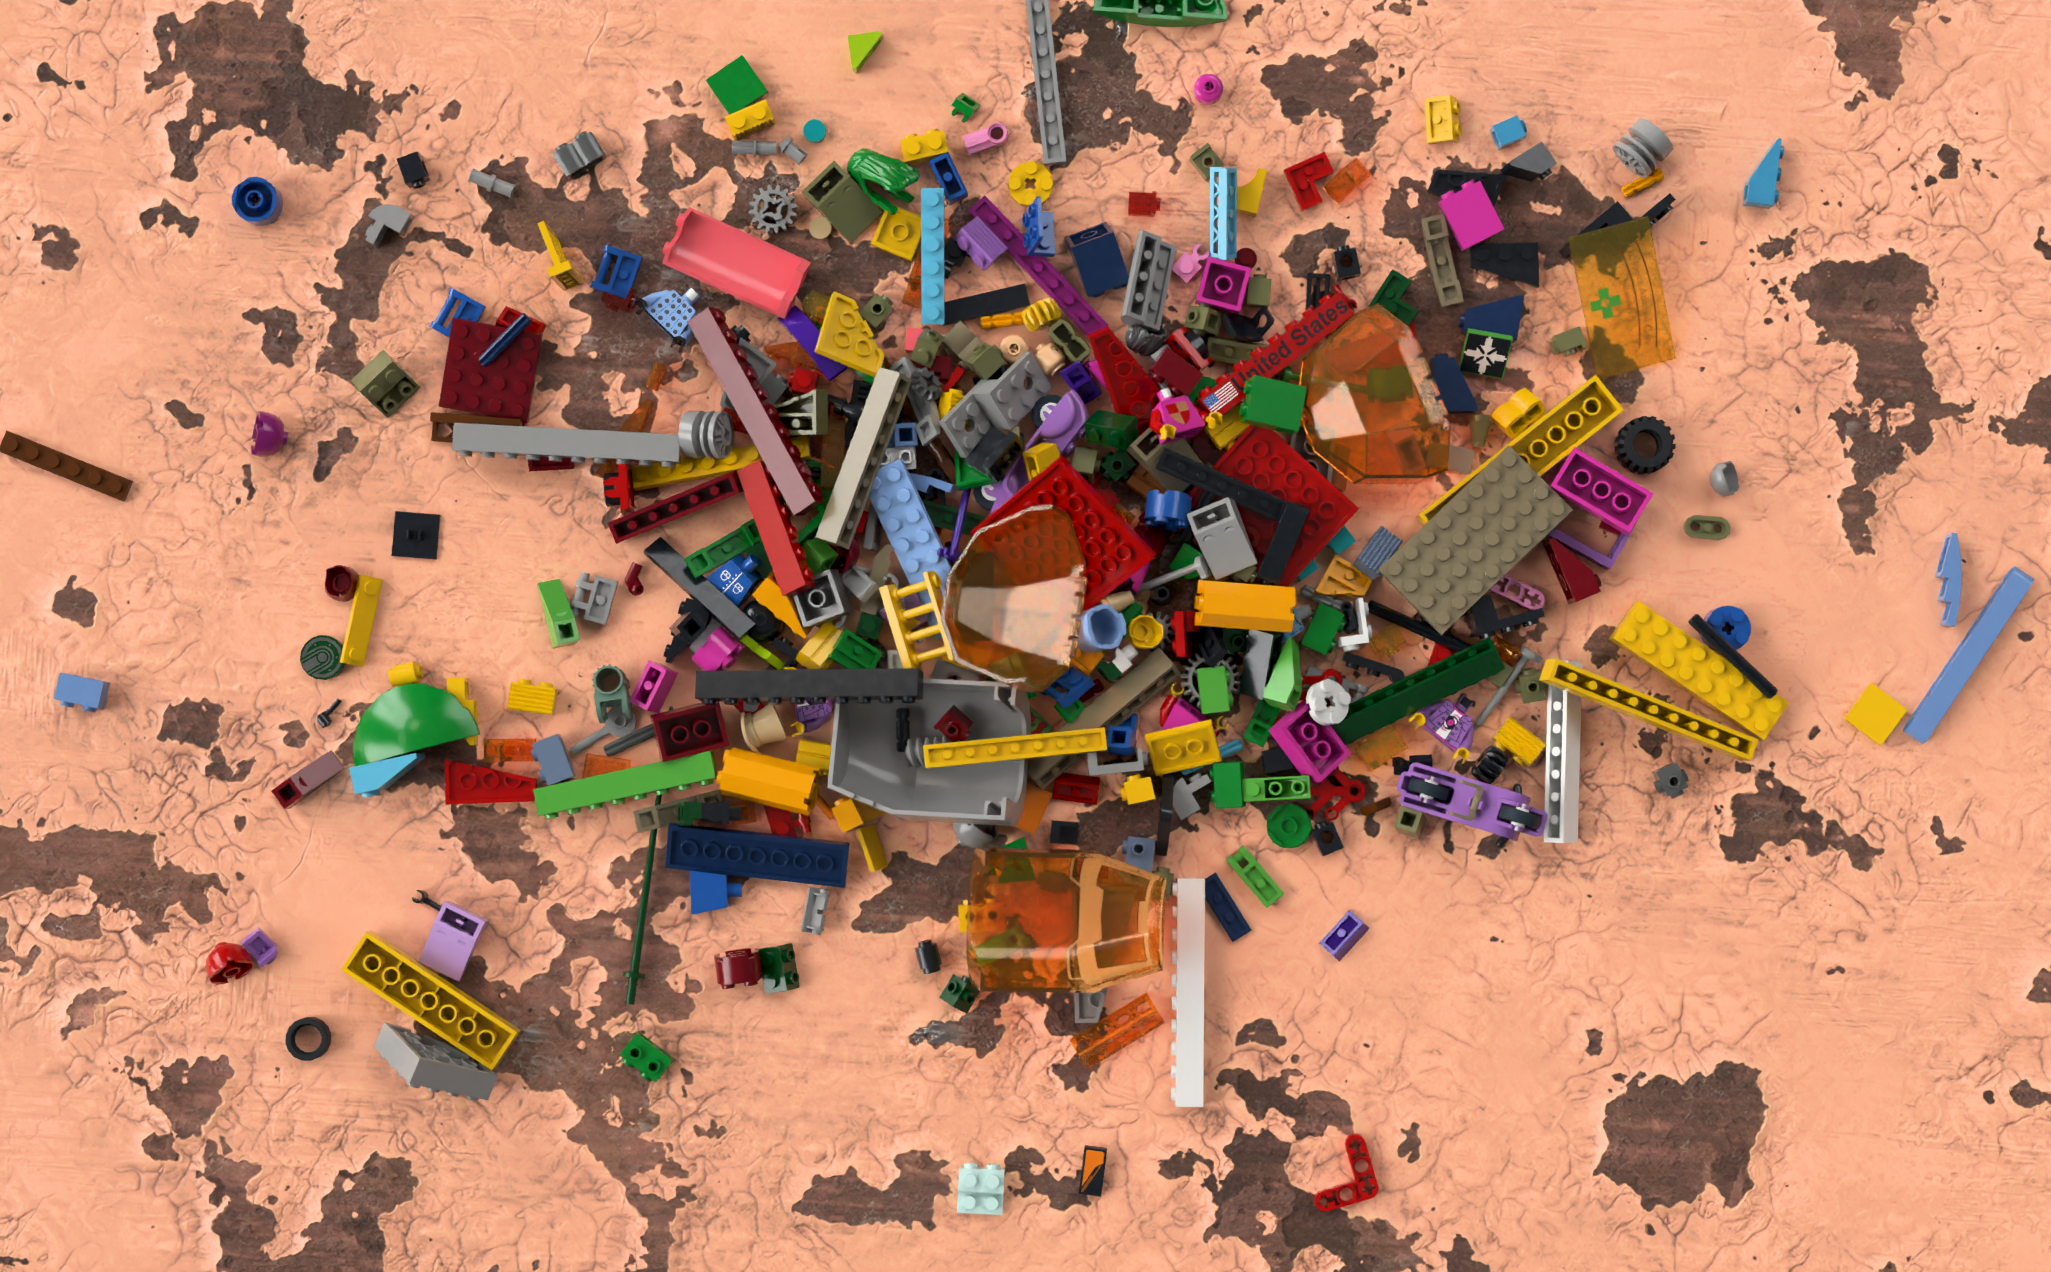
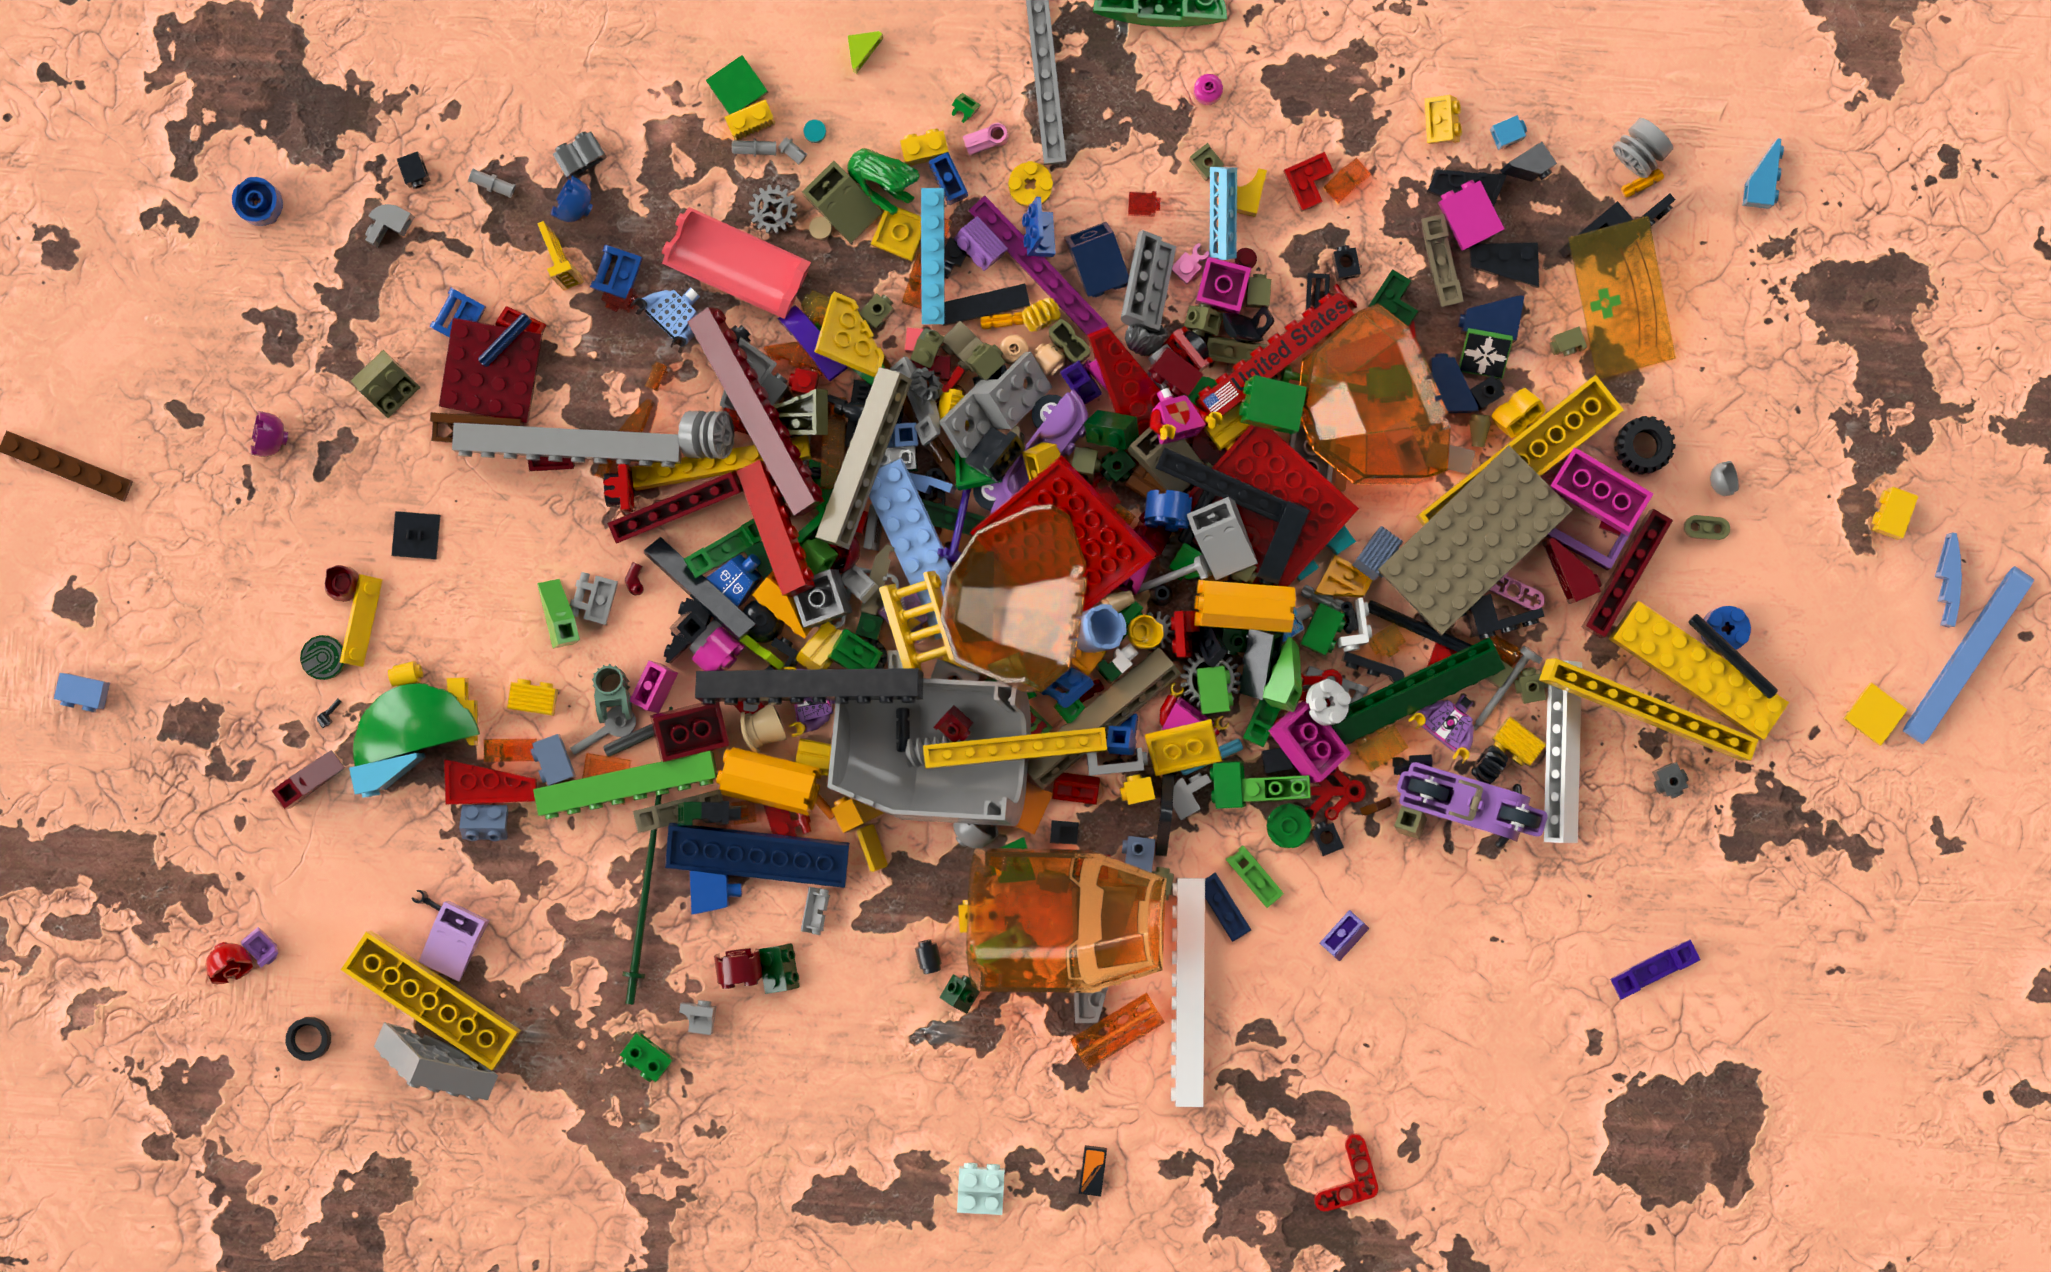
none -> sand blue bracket [459,805,508,841]
none -> blue cylinder [551,176,593,222]
none -> light grey brick [679,1000,717,1035]
none -> black brick [1470,376,1505,411]
none -> dark red brick [1581,509,1673,638]
none -> dark purple slope [1610,940,1701,1000]
none -> yellow brick [1872,487,1919,540]

